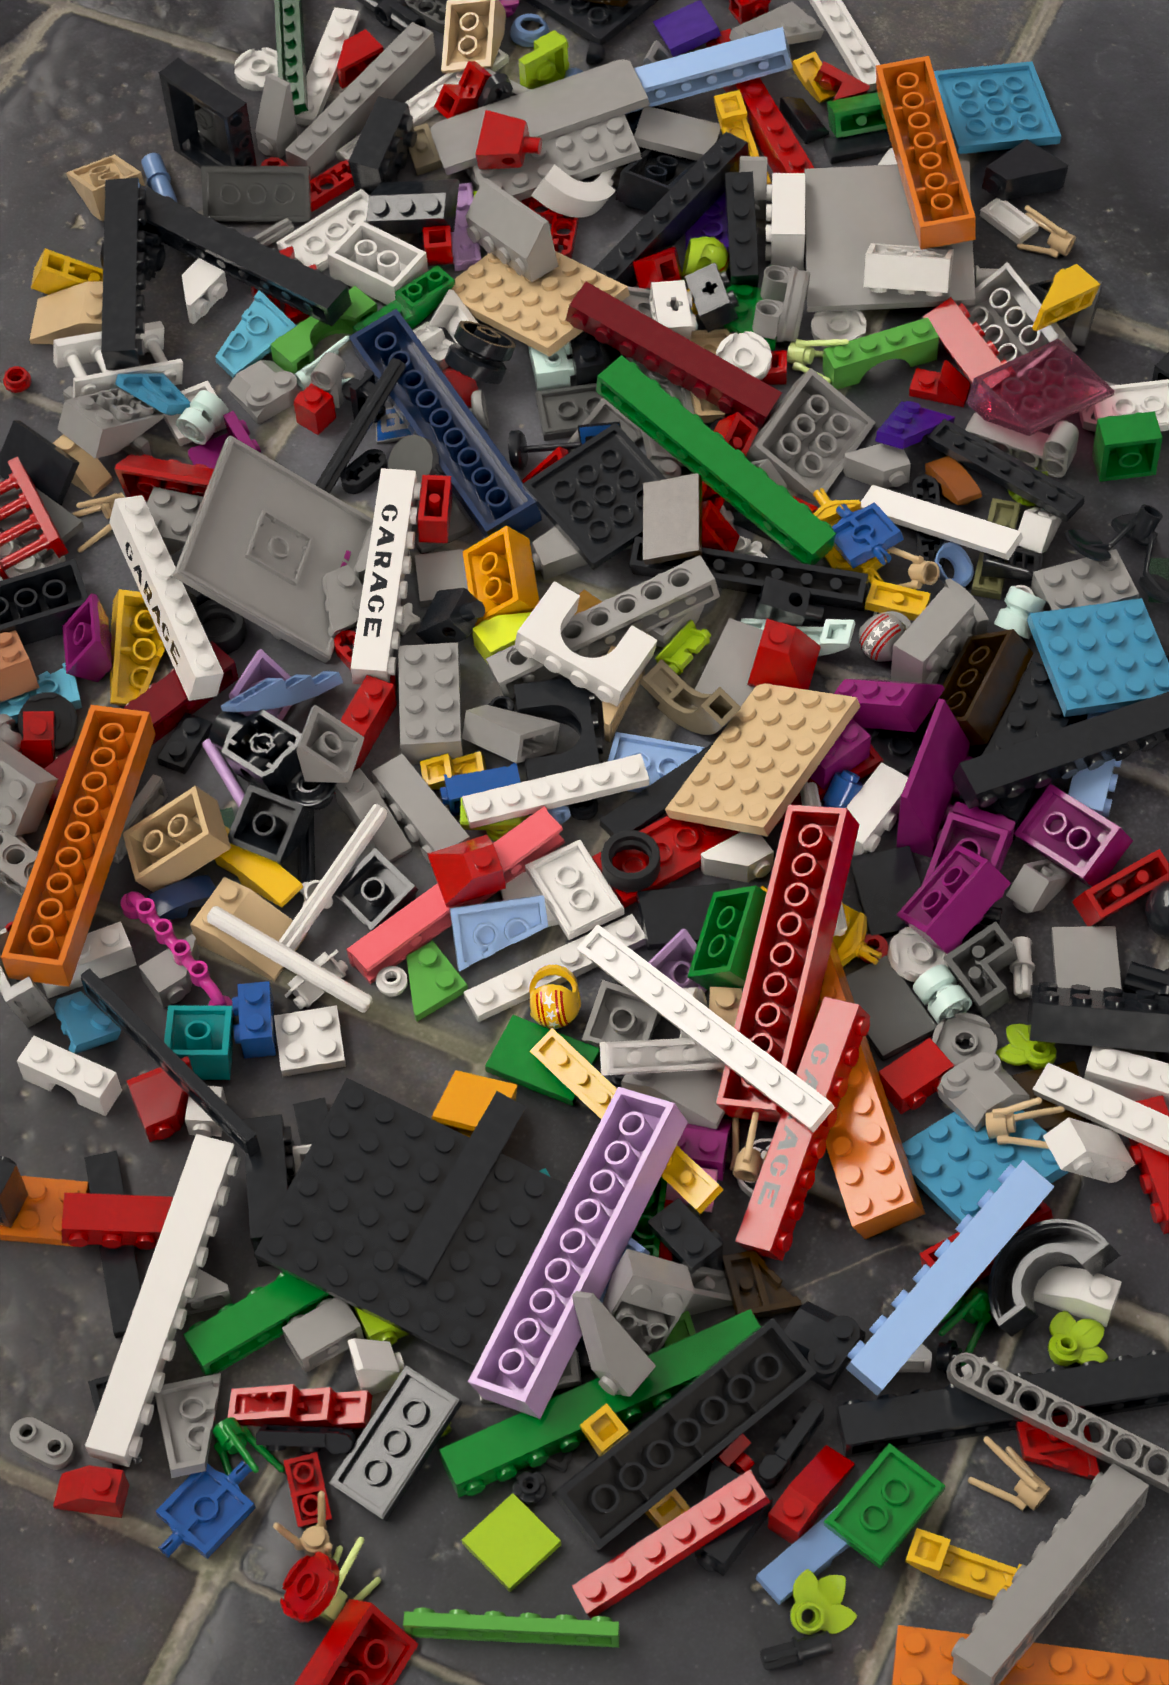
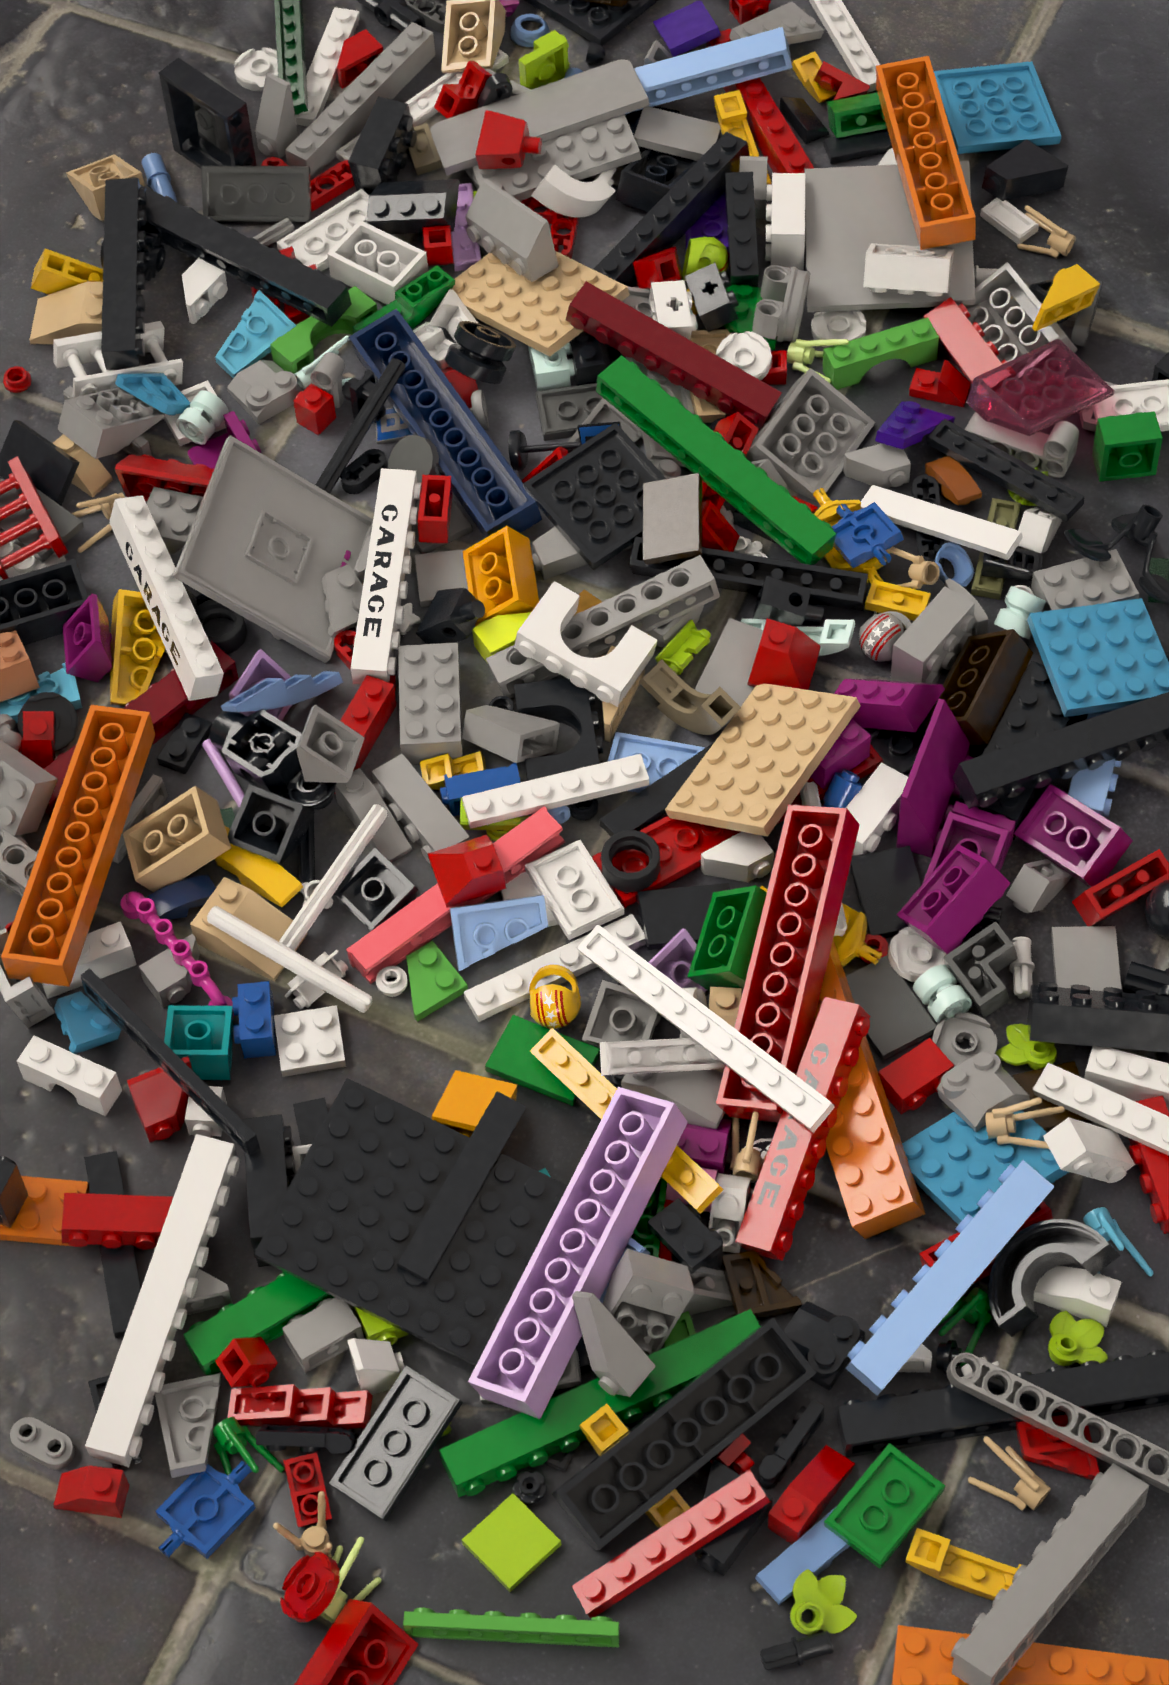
none -> red brick [215,1337,278,1387]
none -> white slope [709,1173,751,1253]
none -> medium azure plant [1083,1207,1154,1276]

